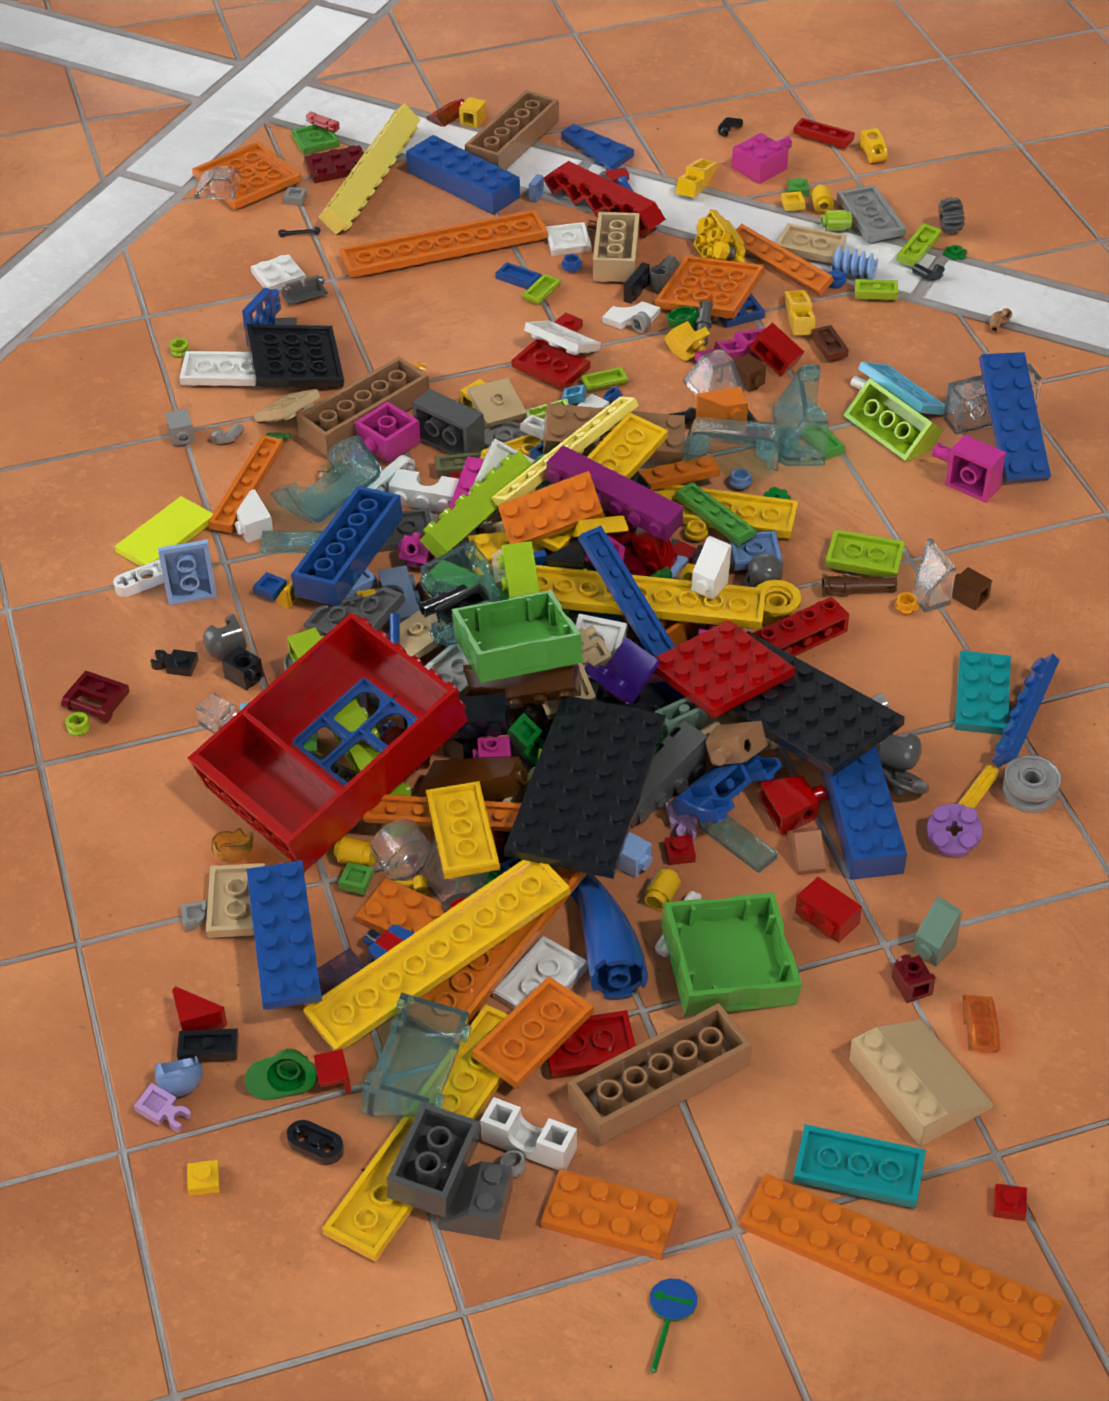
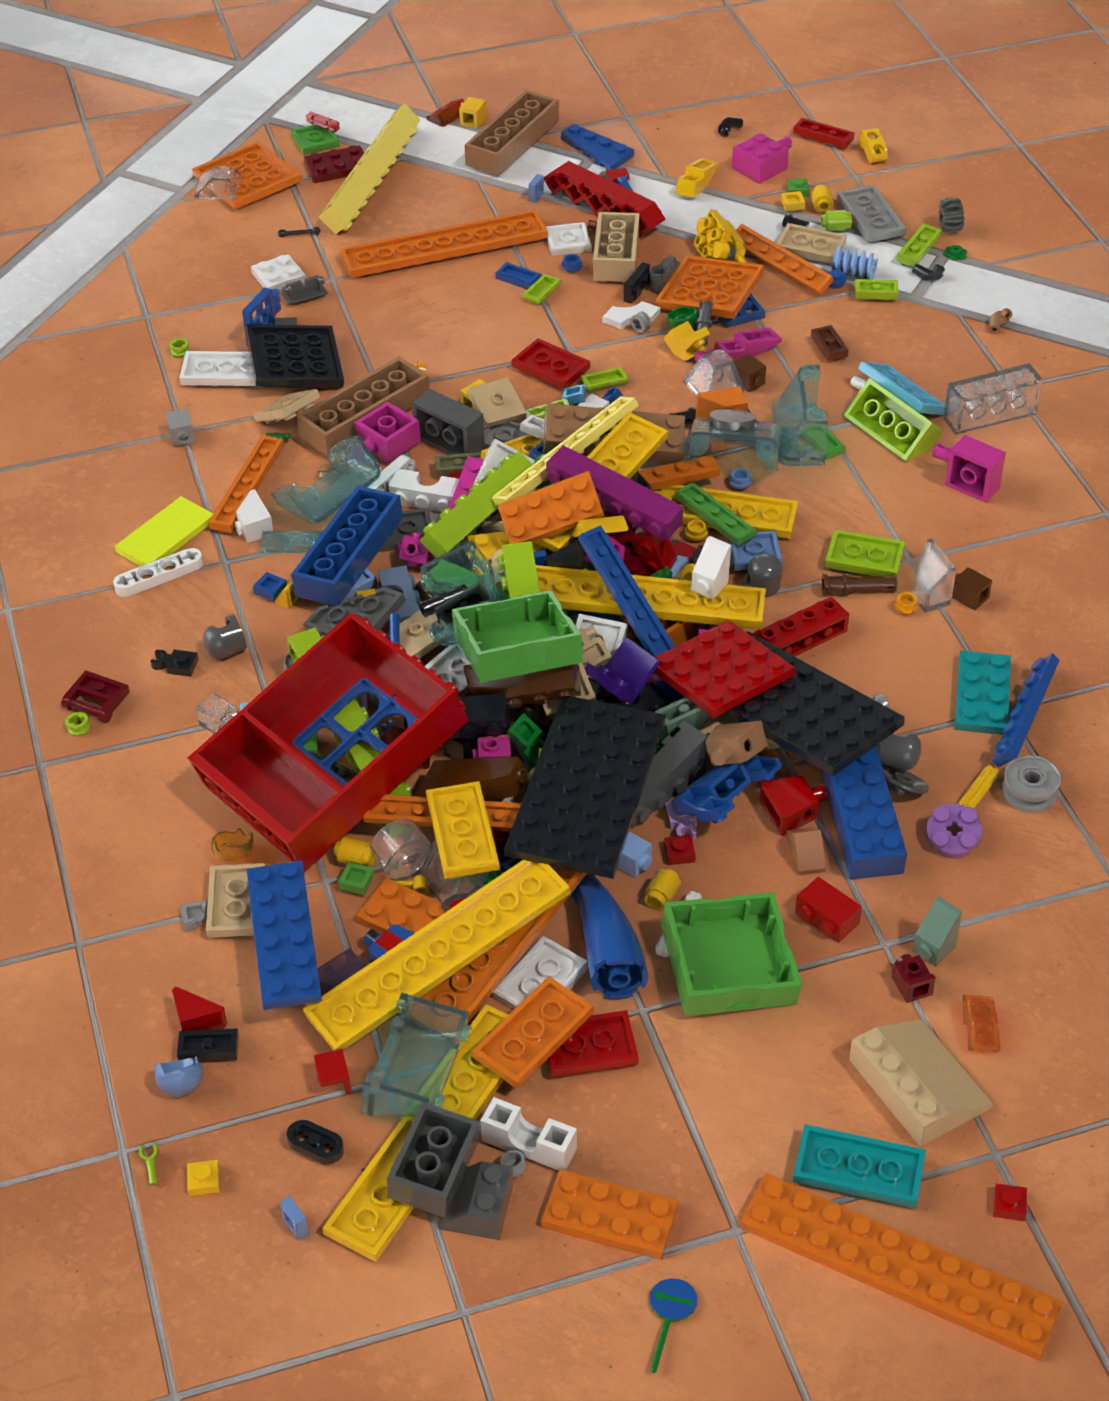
lavender plate [134,1082,191,1132] -> none
light blue slope [158,540,217,605] -> none
light grey arm [211,423,244,445] -> none
black brick [222,646,264,691] -> none
green piece [245,1048,316,1100] -> none
light grey tile [283,187,308,206] -> none
blue brick [406,135,520,215] -> none
white plate [524,320,601,355] -> none
red plate [554,312,583,332] -> none
medium nougat brick [568,1003,752,1145] -> none
clear light blue tile [700,814,778,873] -> none
red brick [749,323,805,377] -> none
yellow piece [757,580,802,626] -> none
green plant [764,487,791,500] -> none
yellow slope [784,290,815,335] -> none
blue plate [979,352,1051,483] -> none
none -> lime hand [139,1142,160,1185]
none -> medium blue tile [280,1196,309,1240]
none -> flat silver tile [709,409,756,431]
none -> black pin [782,214,809,227]

